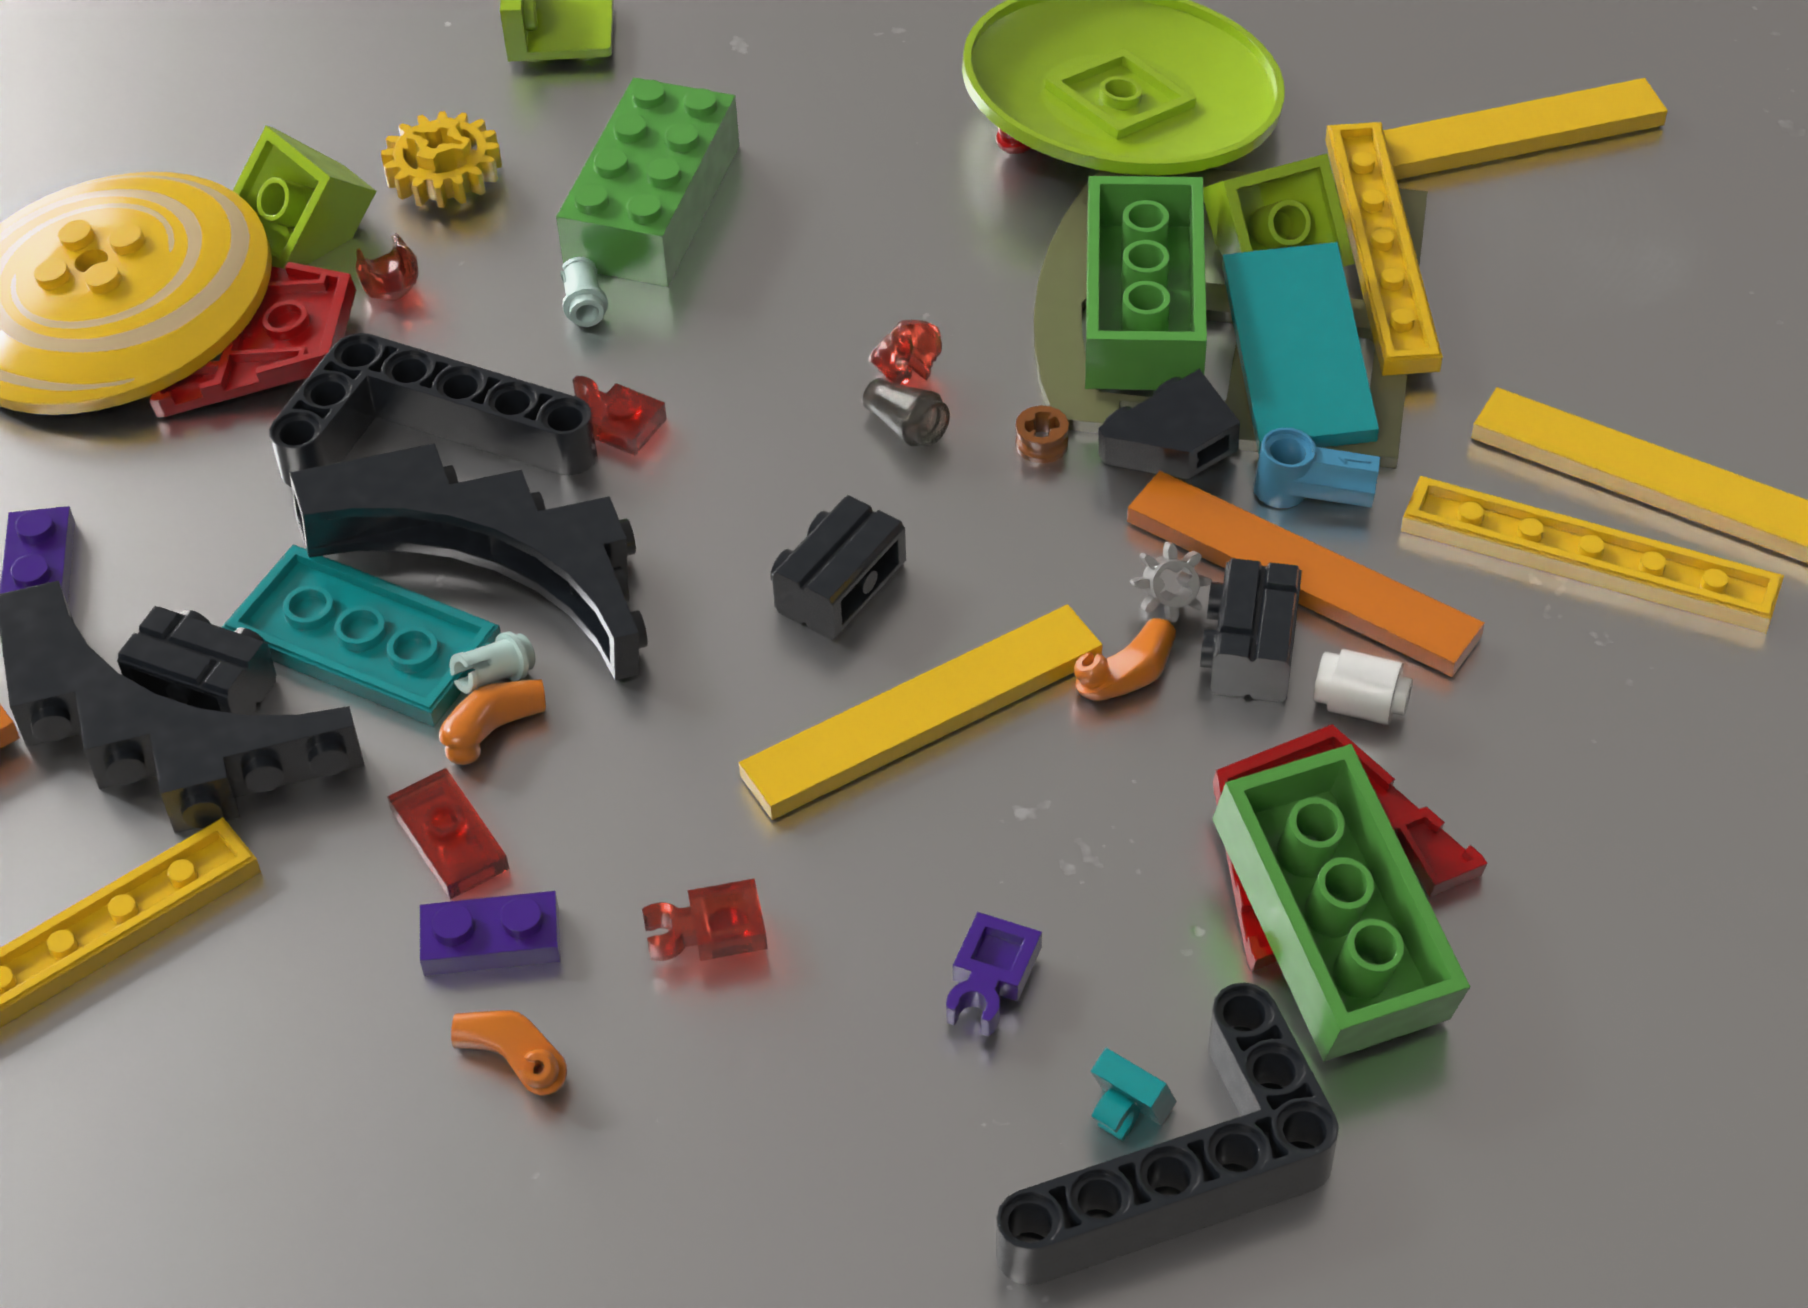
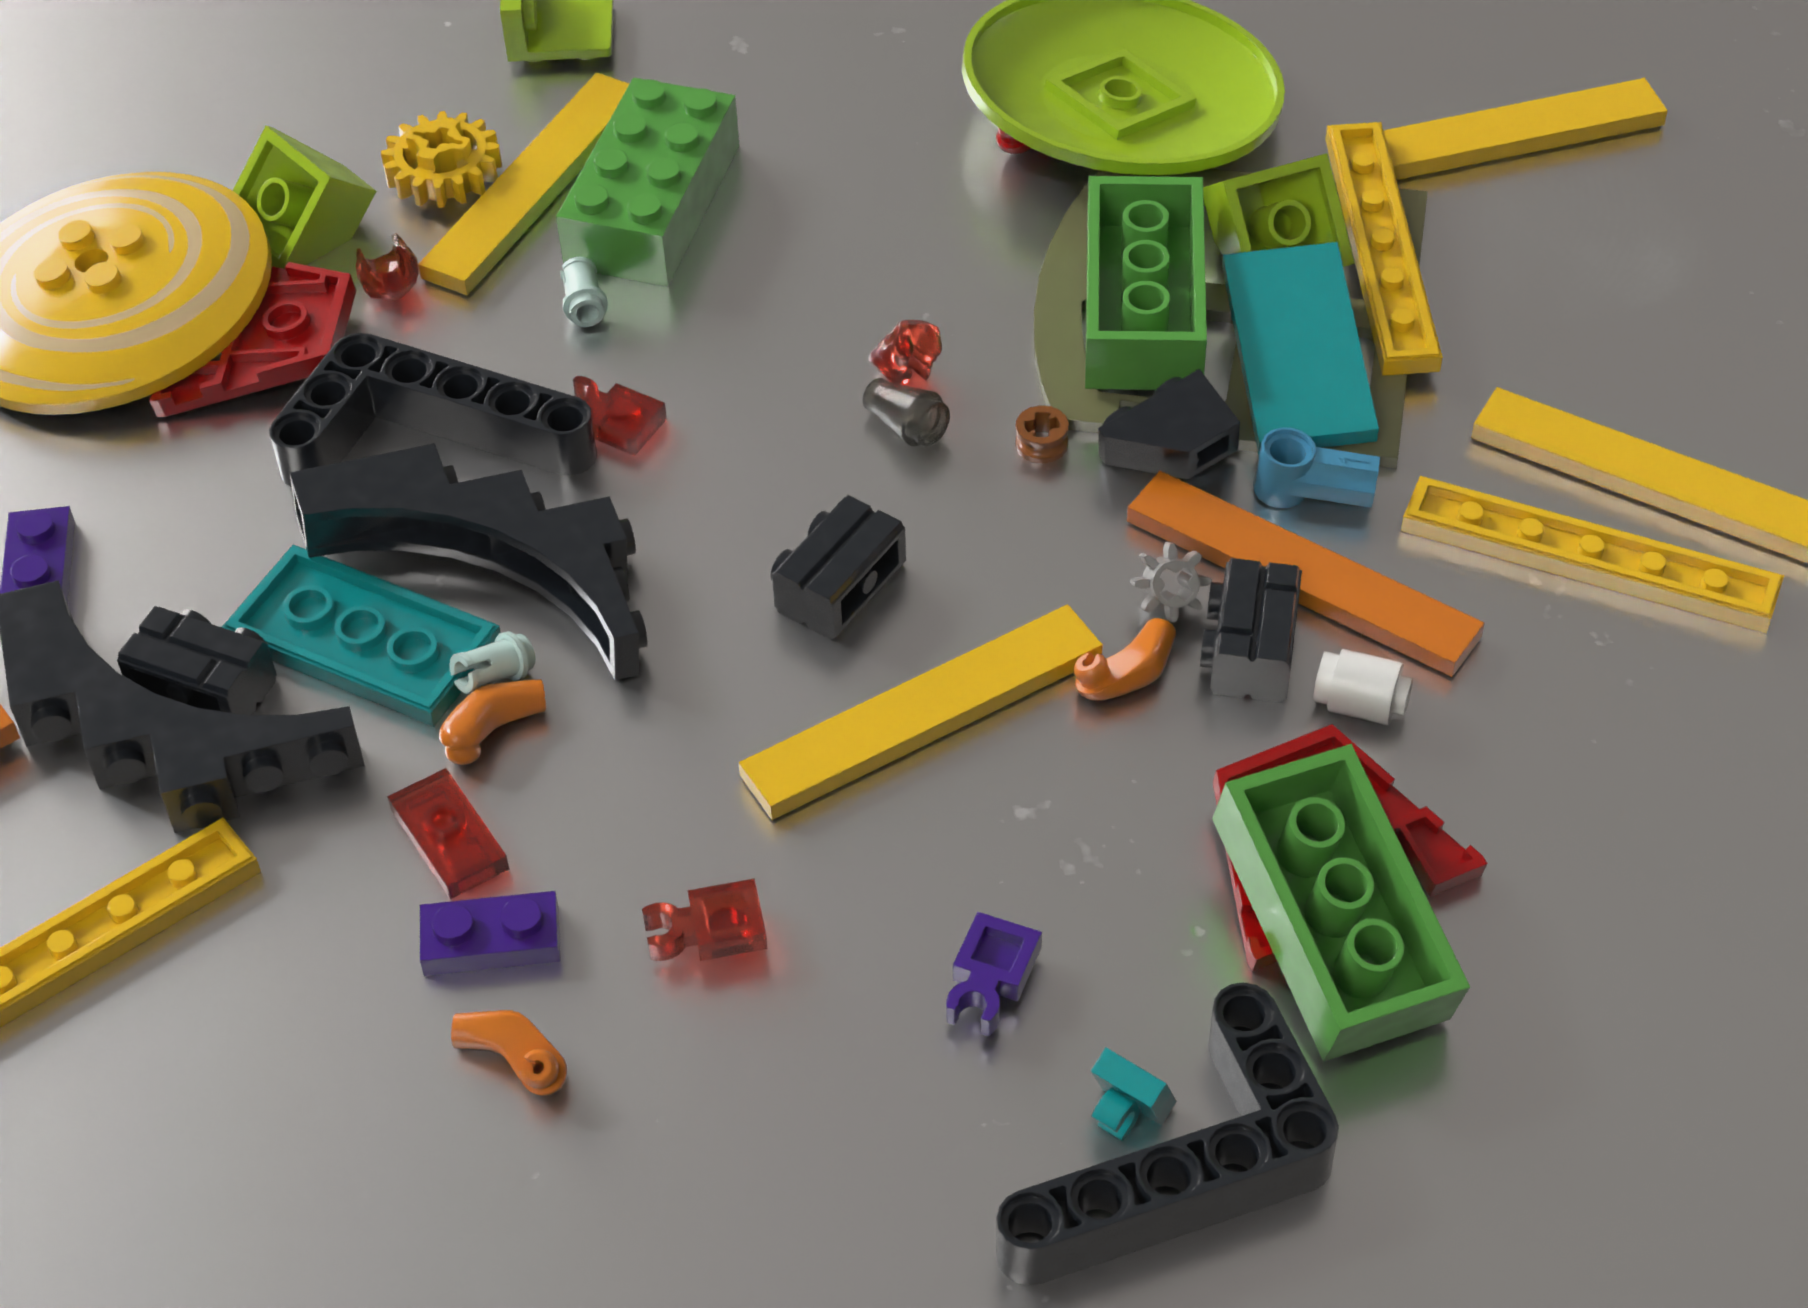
none -> yellow tile [418,73,629,296]

